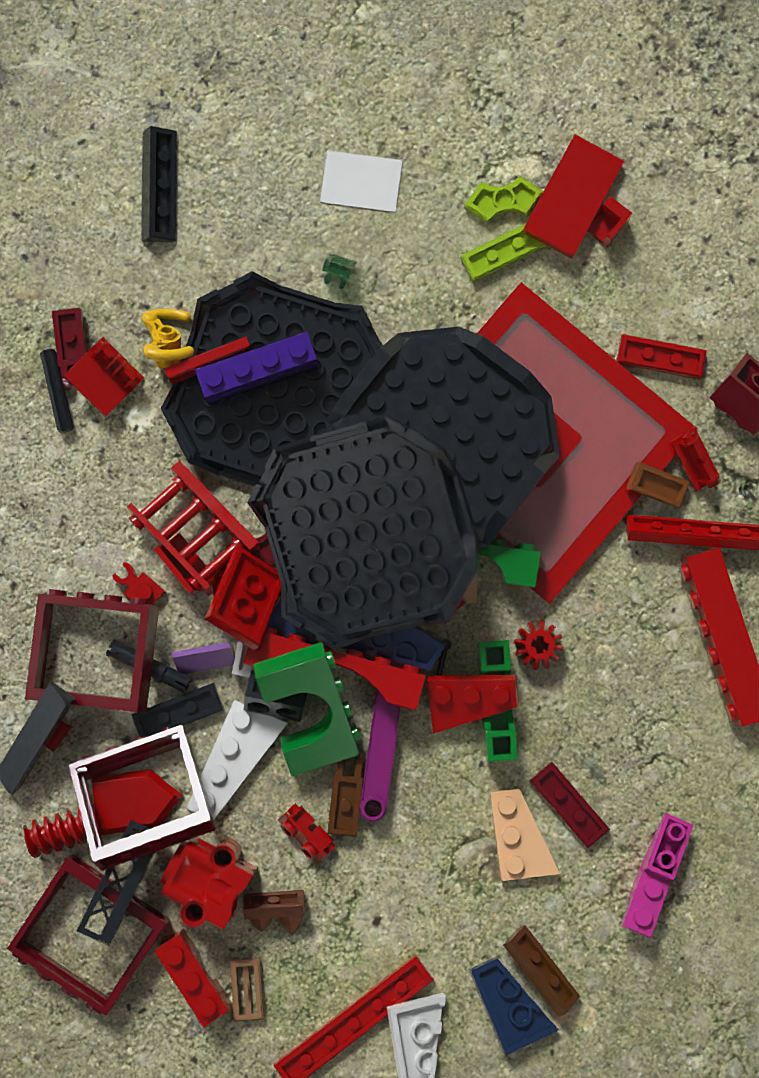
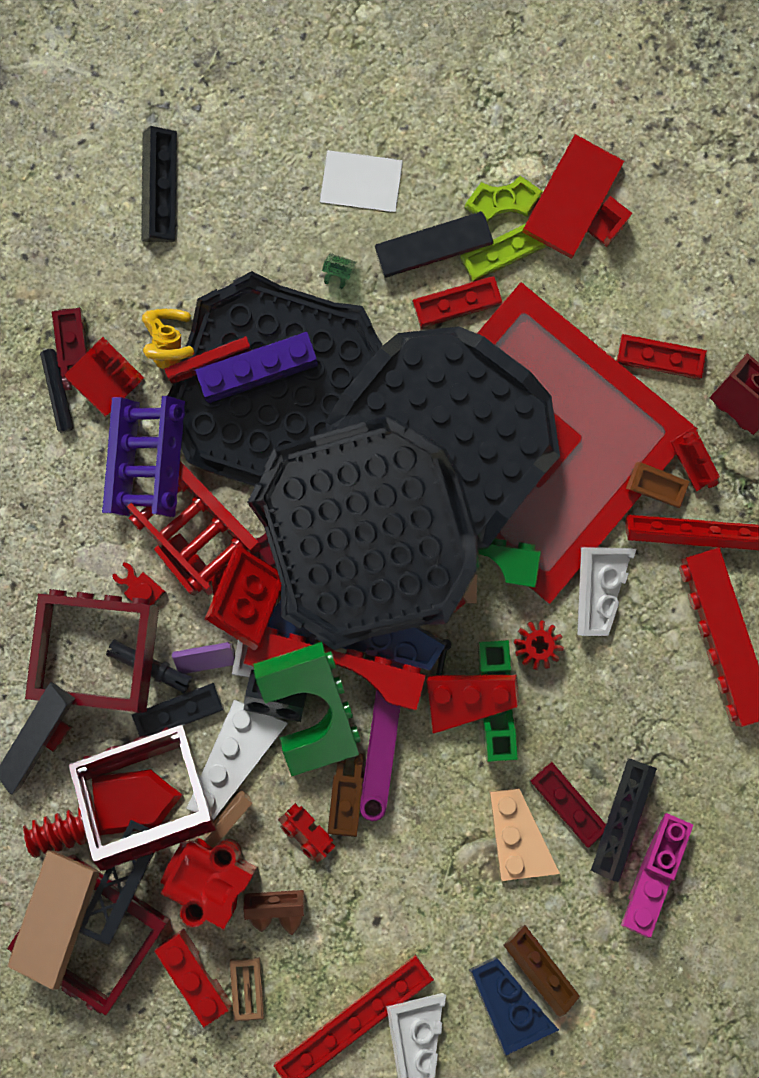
none -> medium nougat tile [7,851,100,990]
none -> dark purple fence [102,396,185,517]
none -> medium nougat tile [203,790,252,848]
none -> black slope [375,212,494,278]
none -> red tile [412,276,503,329]
none -> white wing [577,547,637,636]
none -> black fence [591,758,657,882]

